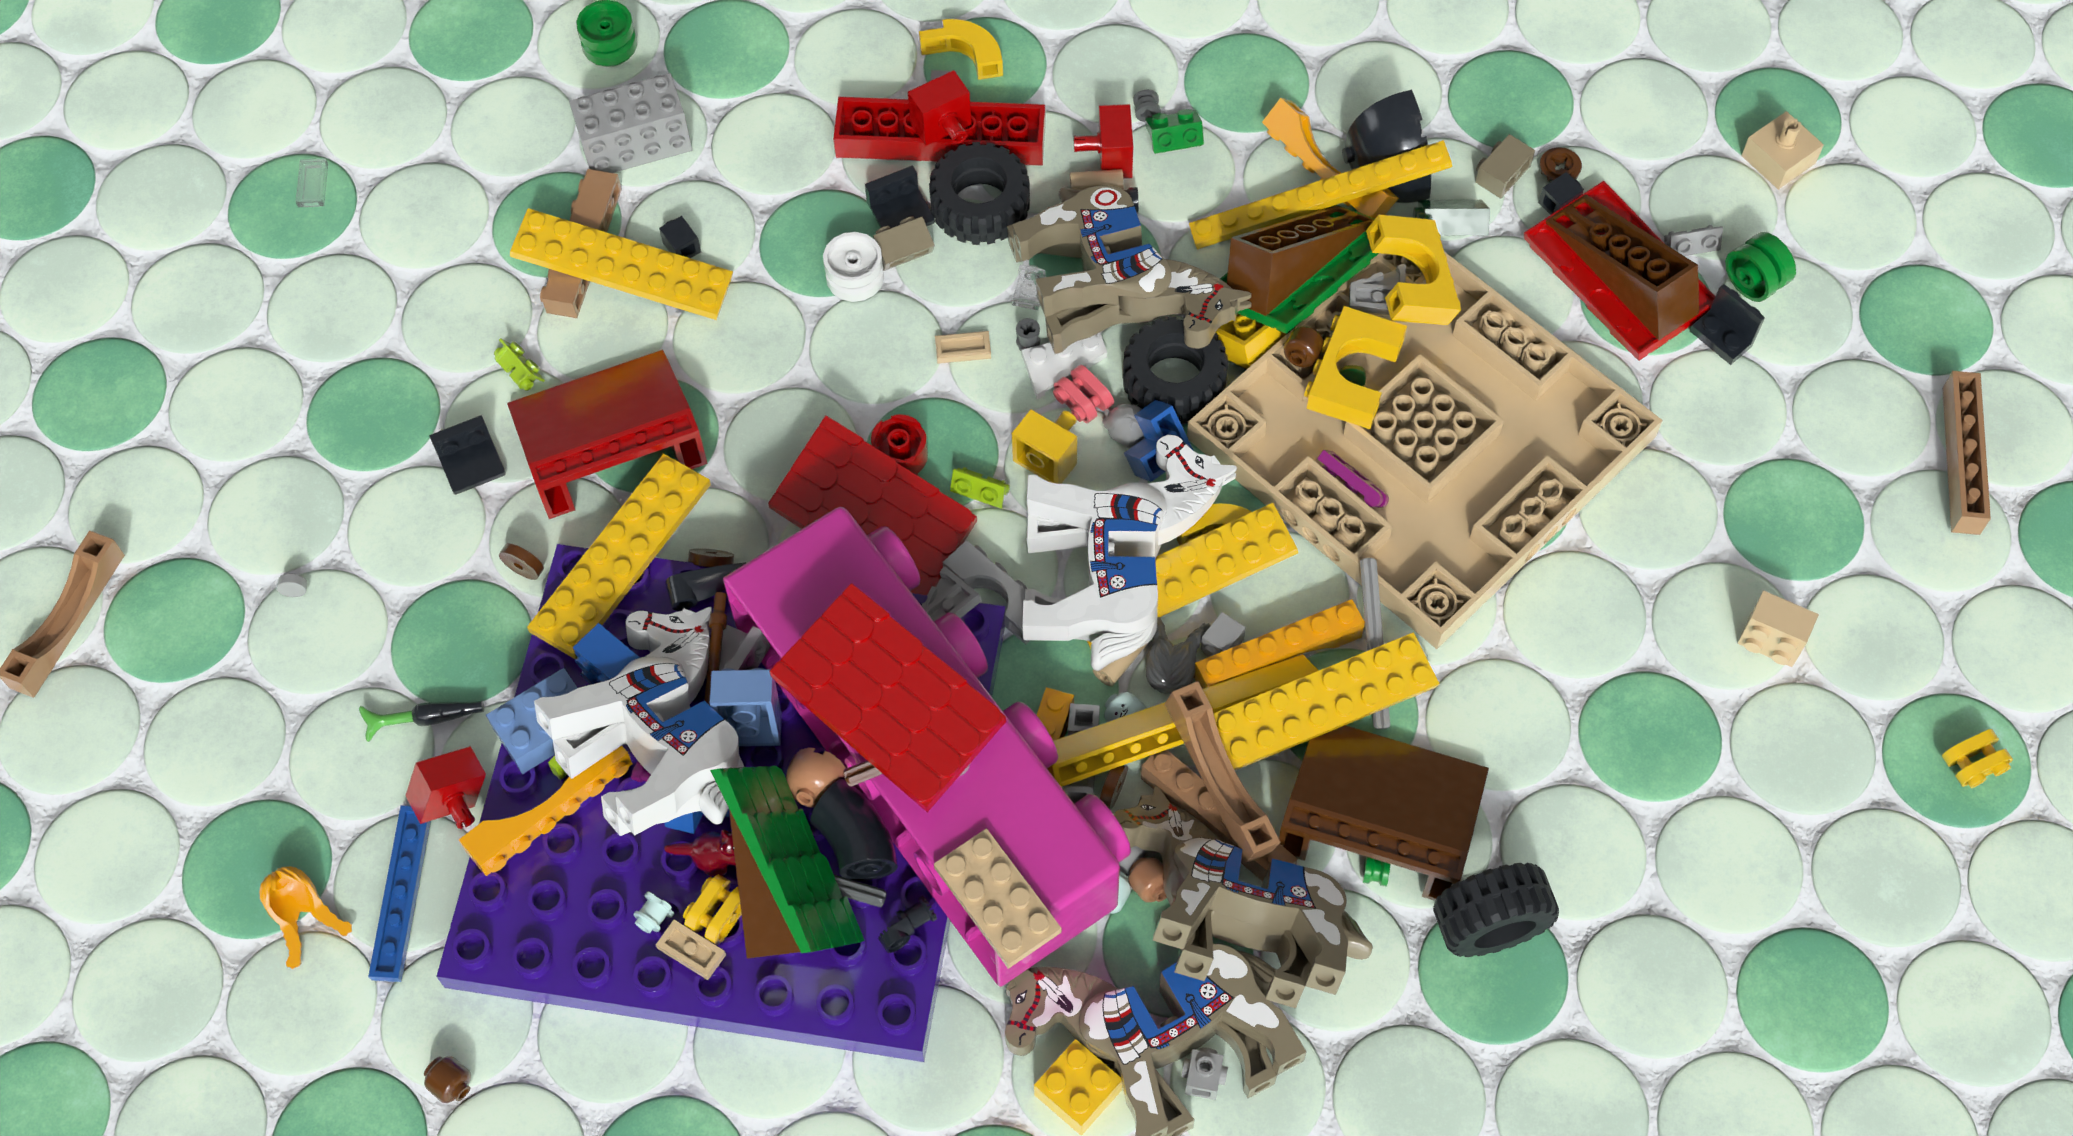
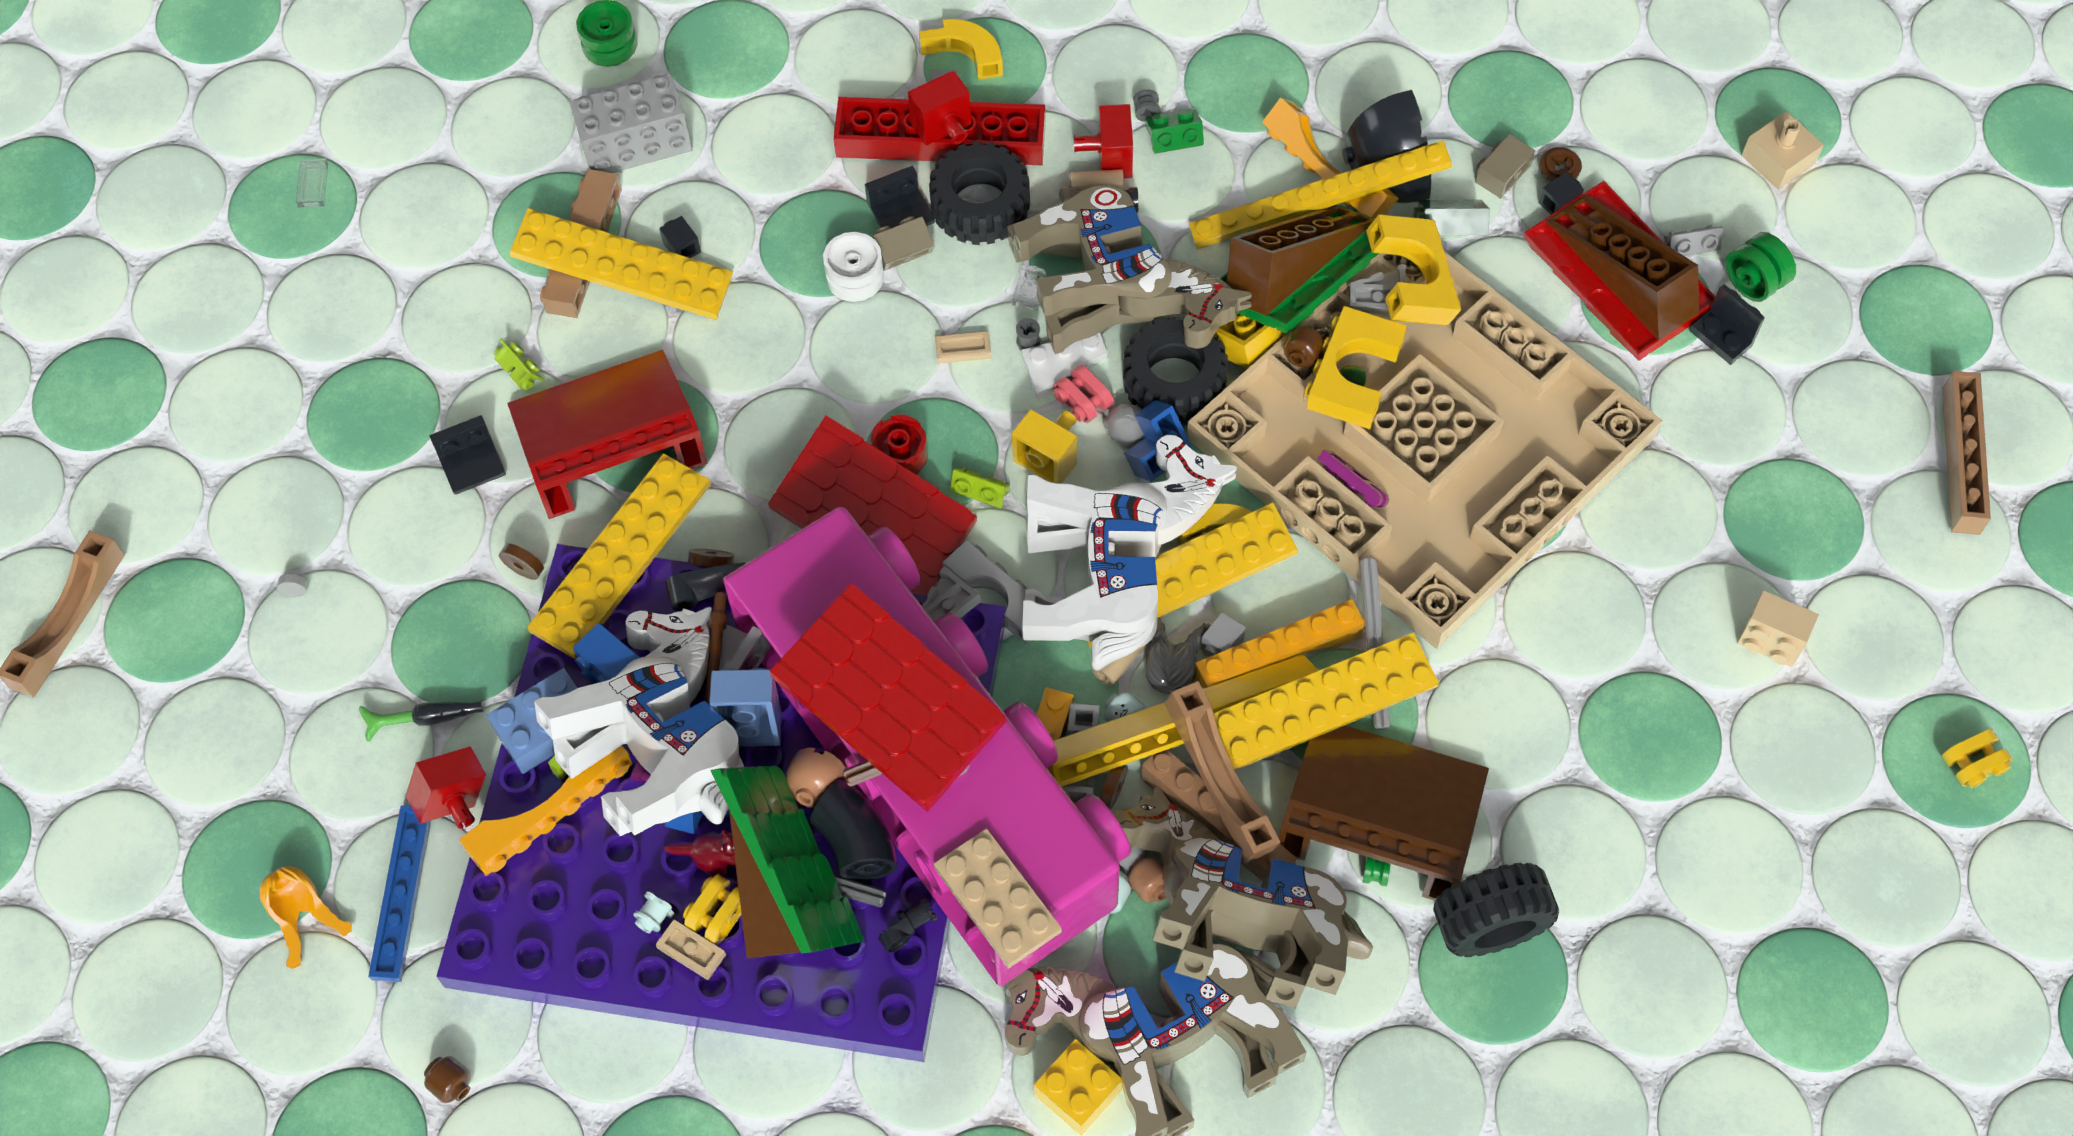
light grey brick [1182,1048,1228,1100] -> none

